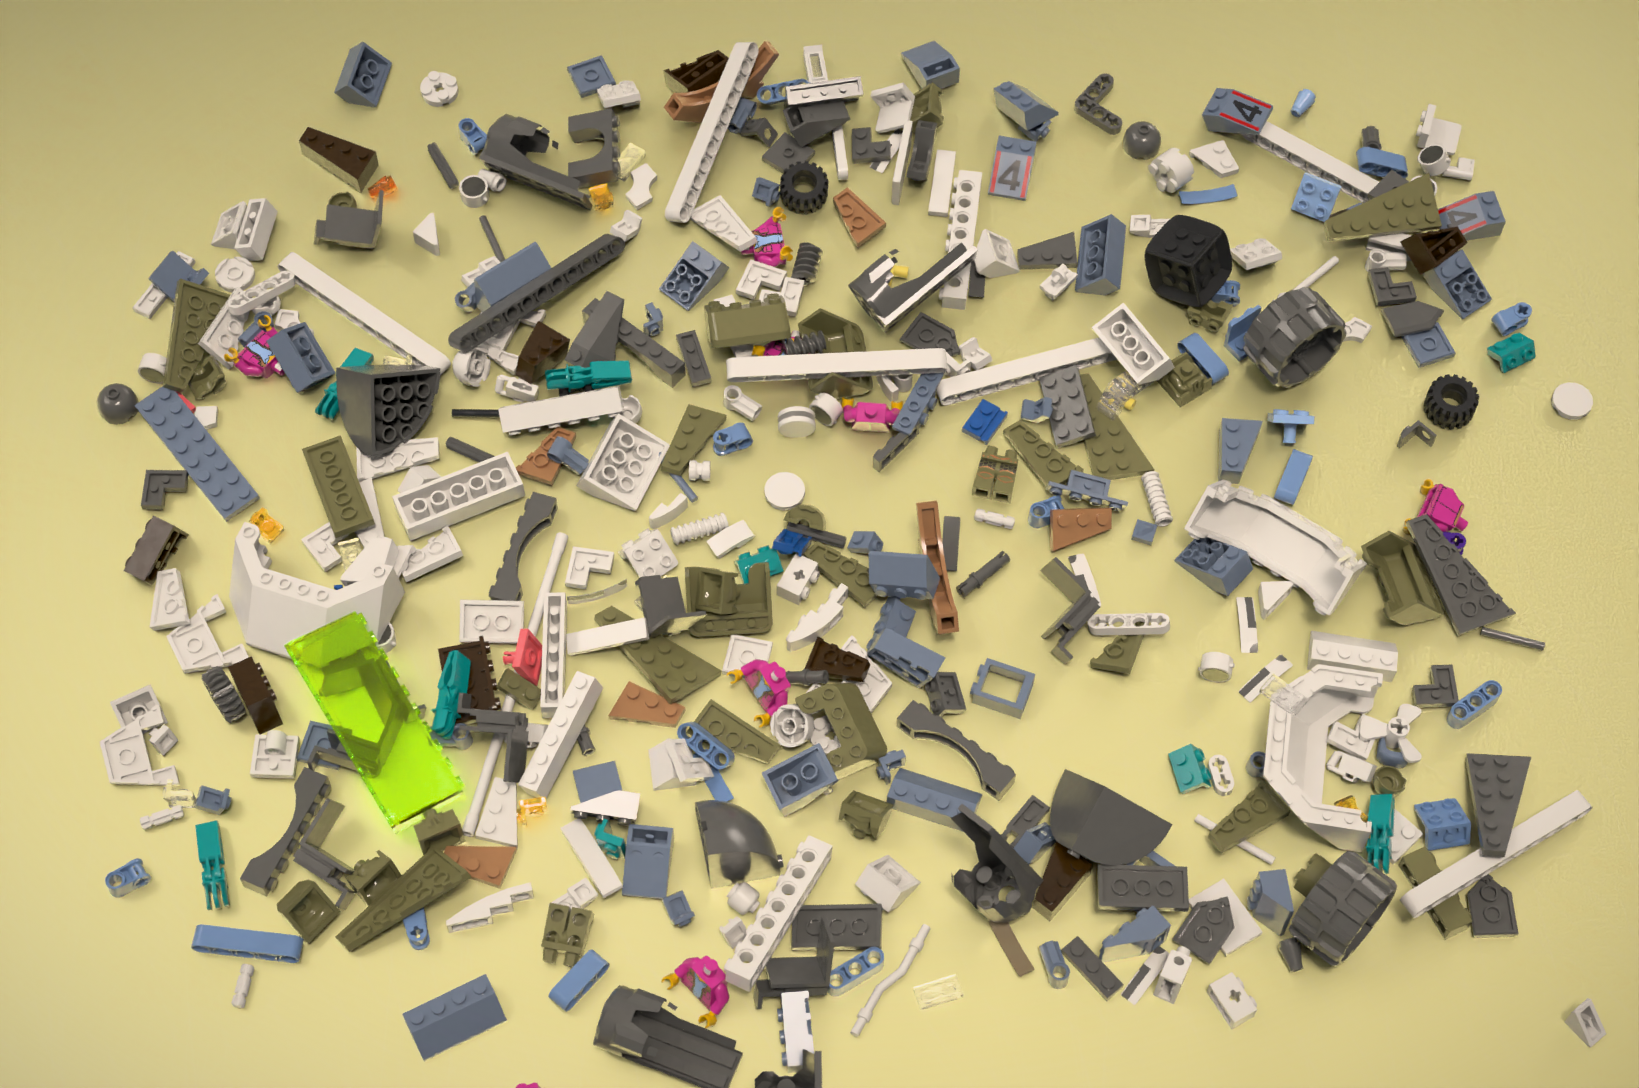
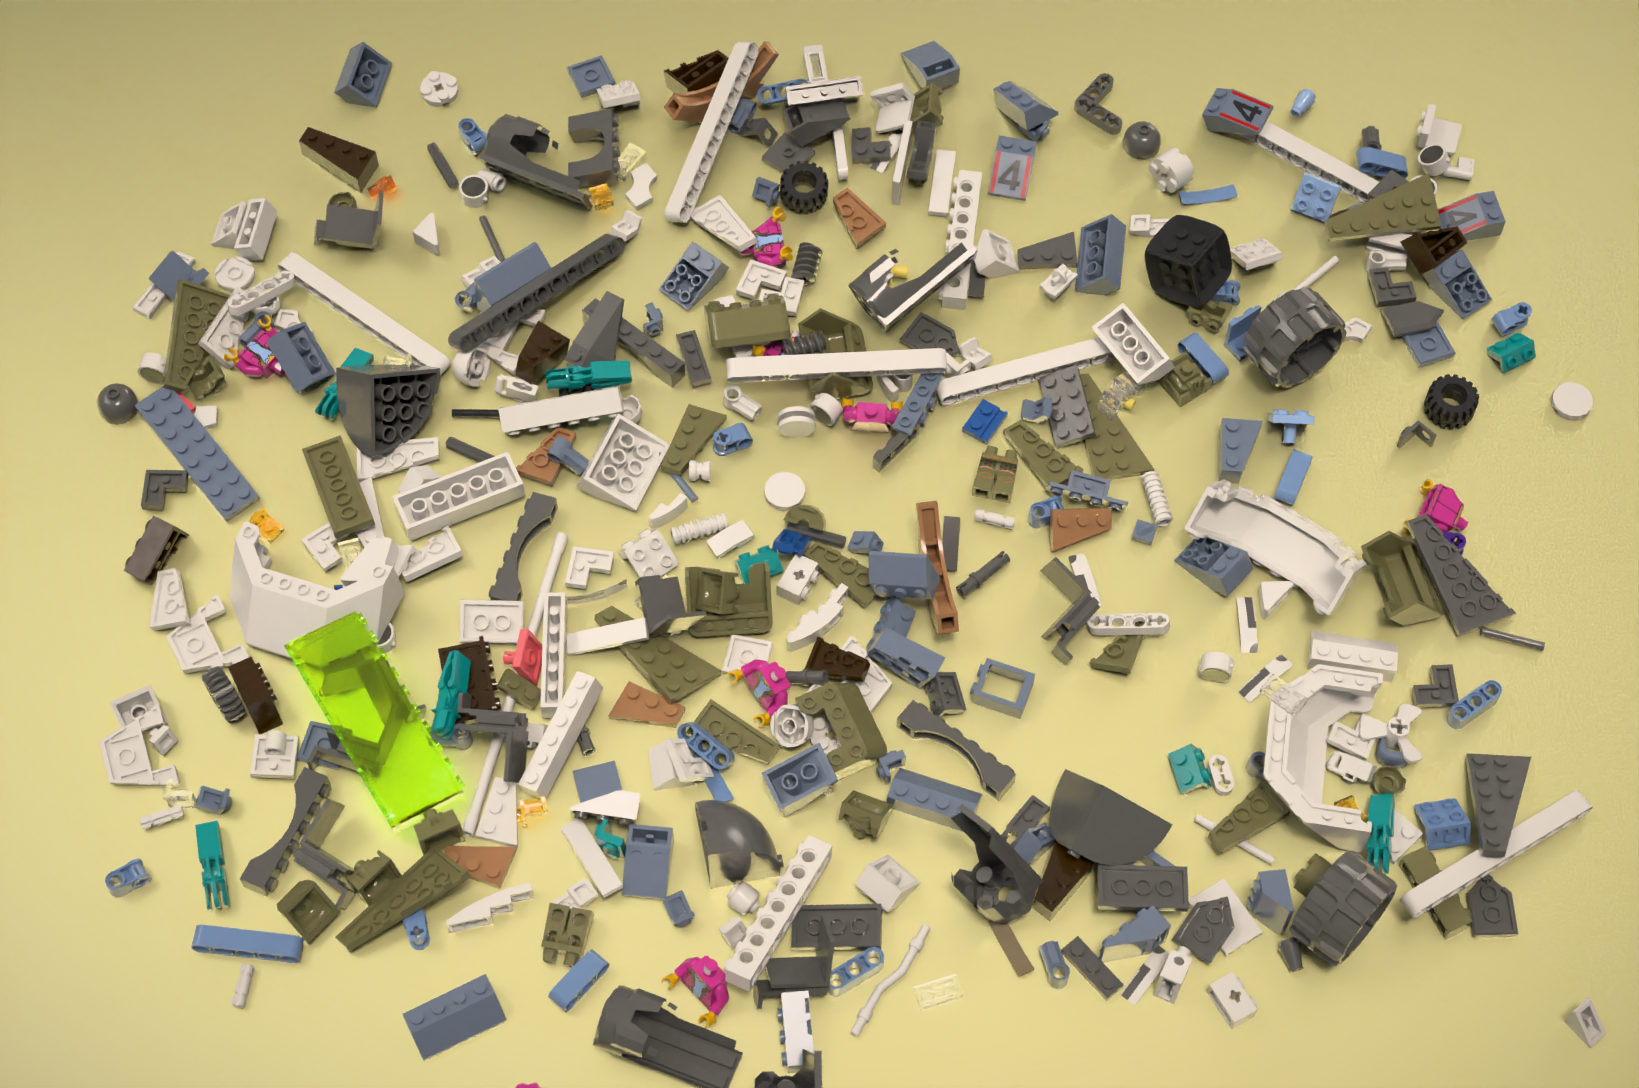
white wing [1189,140,1239,178] -> none

